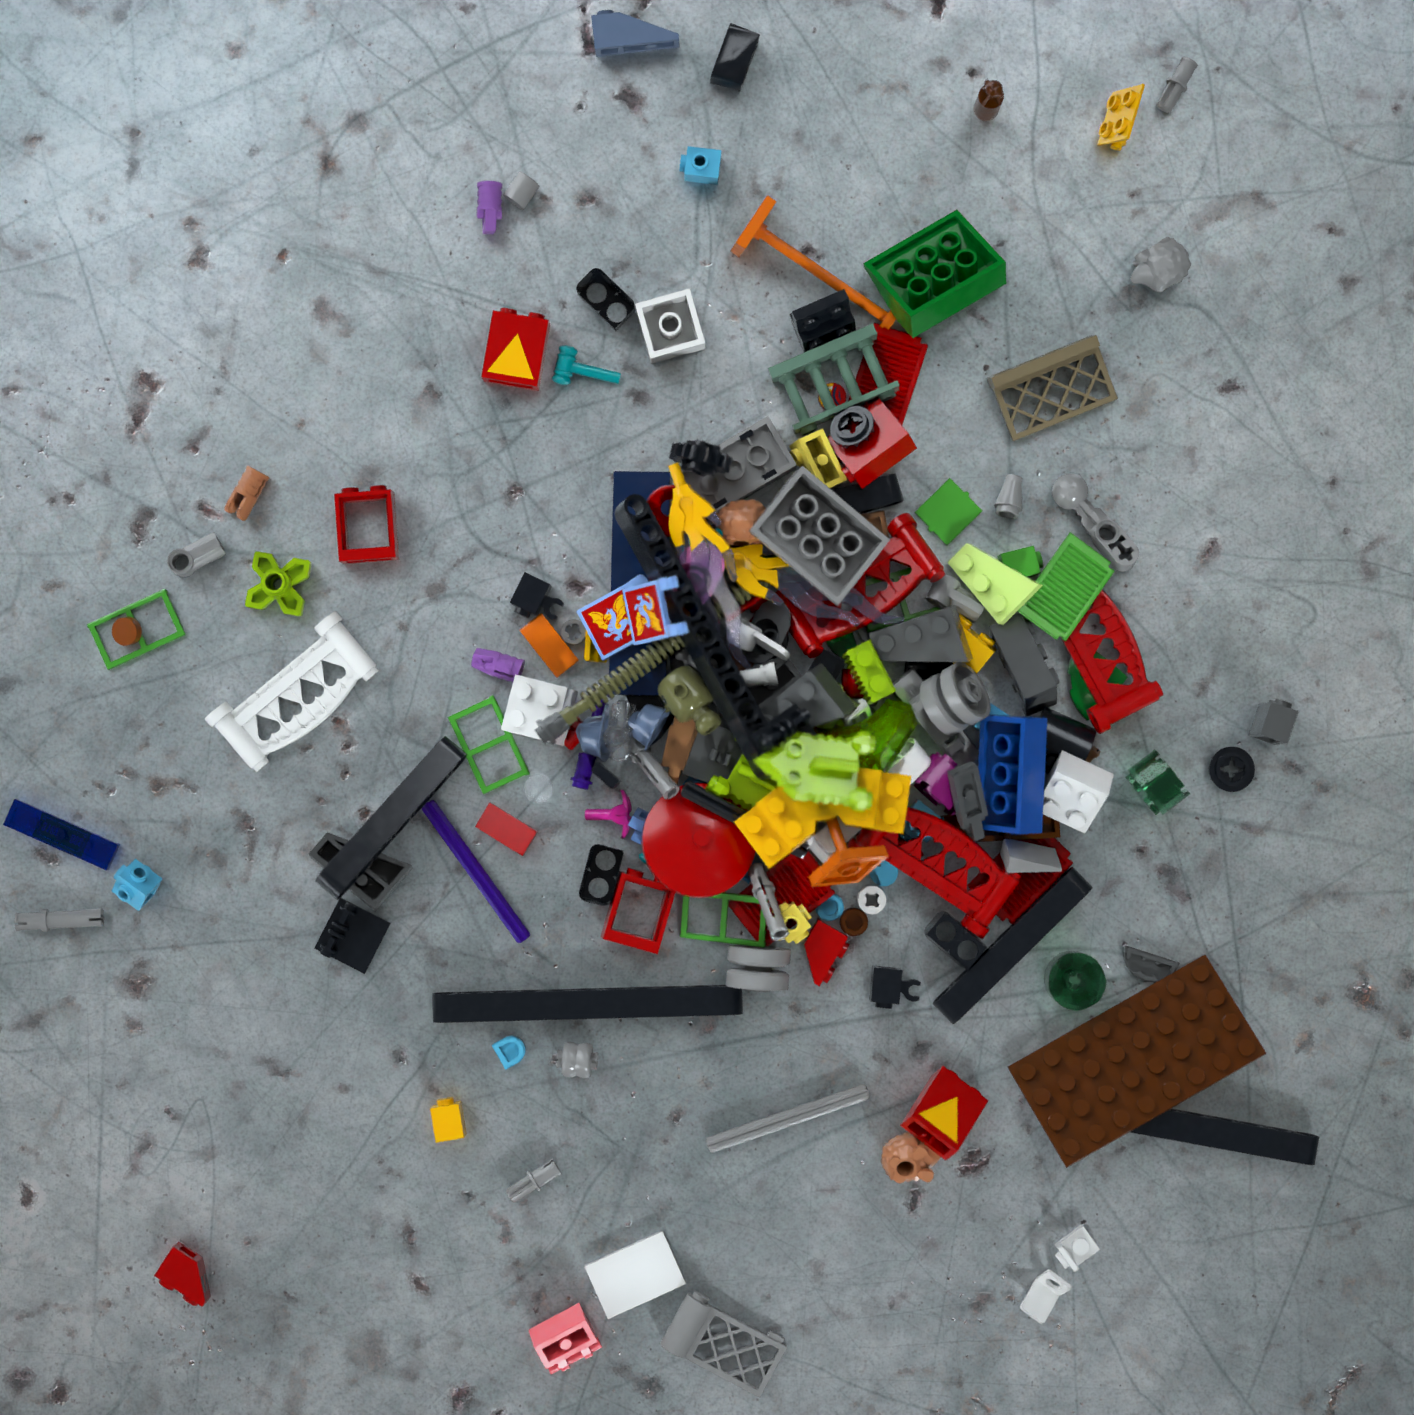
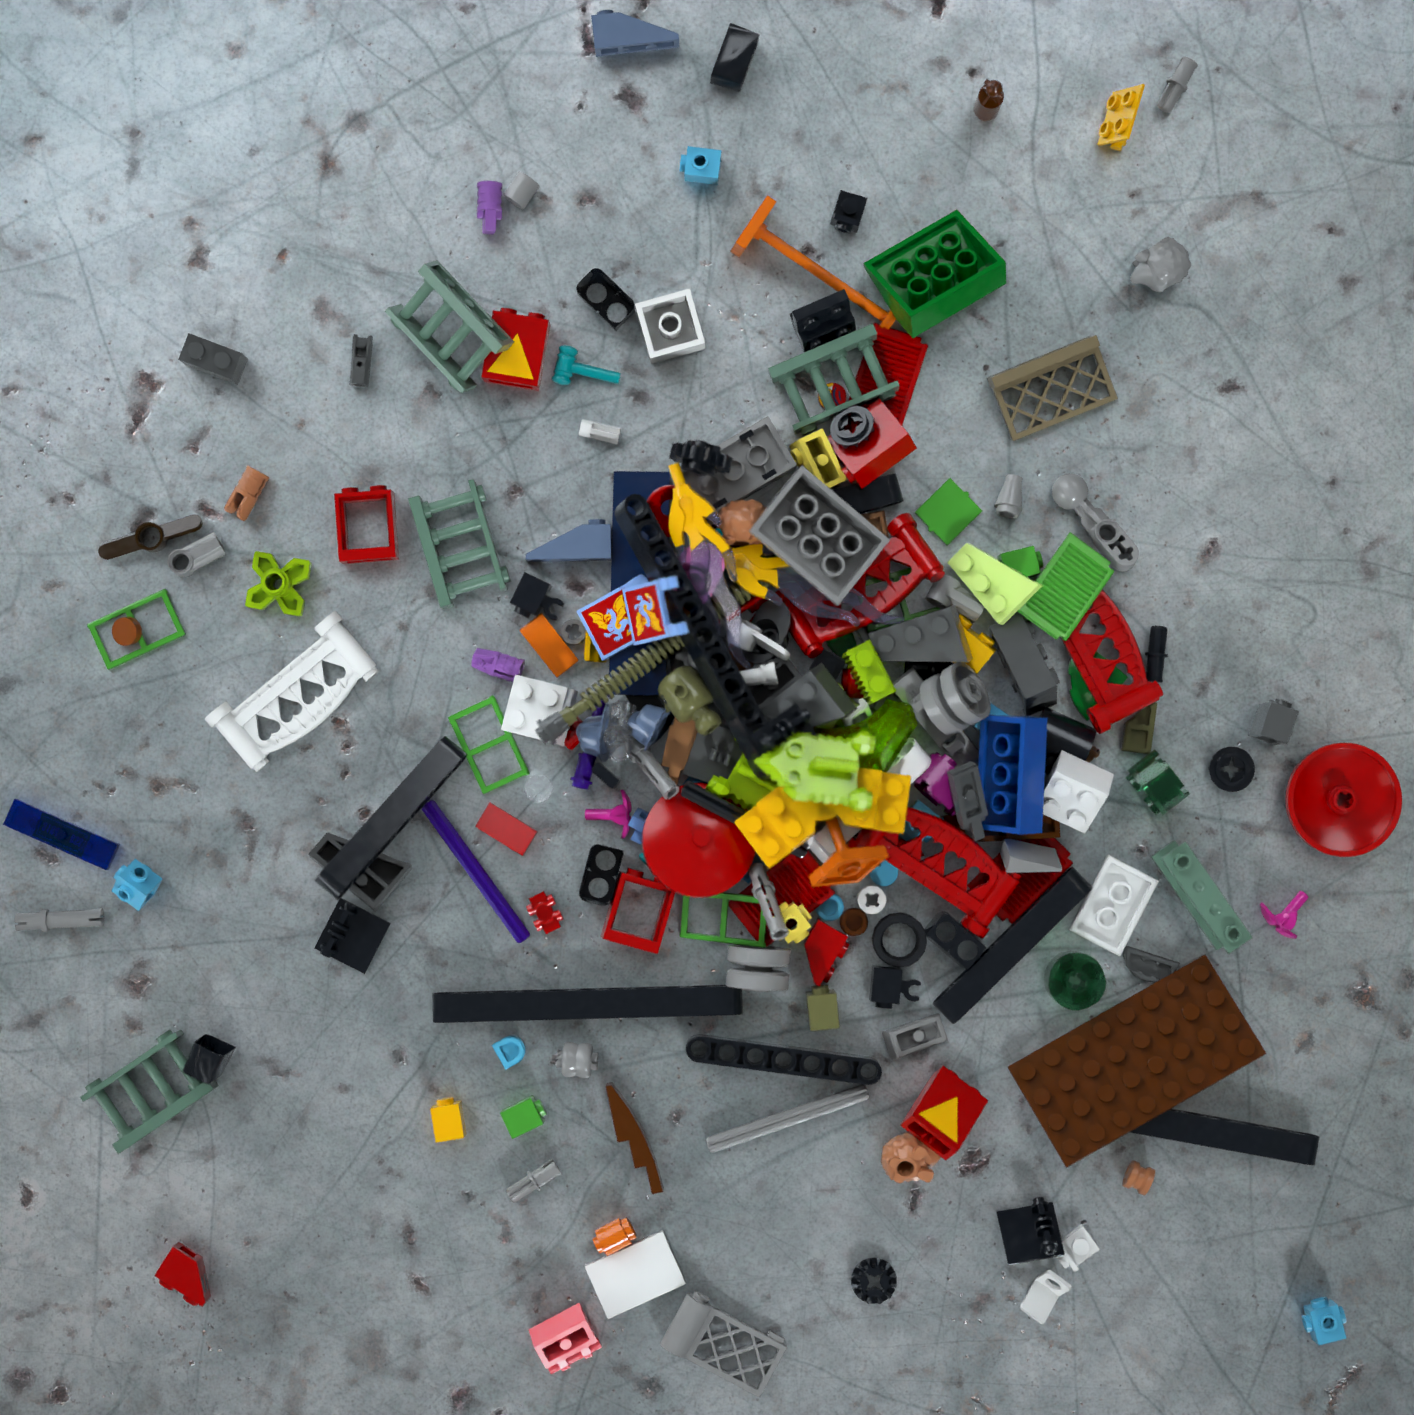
none -> sand green fence [80,1030,219,1154]
none -> dark brown piece [98,515,203,560]
none -> dark grey brick [178,333,248,385]
none -> black piece [182,1034,236,1084]
none -> dark grey bar [349,334,373,387]
none -> sand green fence [385,260,514,393]
none -> sand green fence [408,479,511,609]
none -> bright green brick [500,1095,547,1139]
none -> sand blue slope [526,519,612,562]
none -> red piece [526,891,564,934]
none -> white piece [579,419,621,444]
none -> orange brick [592,1217,637,1256]
none -> reddish brown slope [606,1082,664,1194]
none -> black beam [686,1034,882,1085]
none -> olive brick [806,985,840,1031]
none -> black bracket [830,190,867,234]
none -> black gear [851,1258,897,1304]
none -> black tyre [872,913,927,968]
none -> light grey slope [882,1013,948,1059]
none -> black hinge [996,1197,1065,1266]
none -> white tile [1068,854,1159,956]
none -> olive tile [1121,702,1157,755]
none -> nougat wheel [1122,1160,1155,1196]
none -> black axle [1145,626,1168,683]
none -> sand green fence [1150,840,1253,954]
none -> dark pink plant [1260,891,1308,939]
none -> red dish [1285,743,1402,857]
none -> medium azure brick [1302,1297,1347,1346]

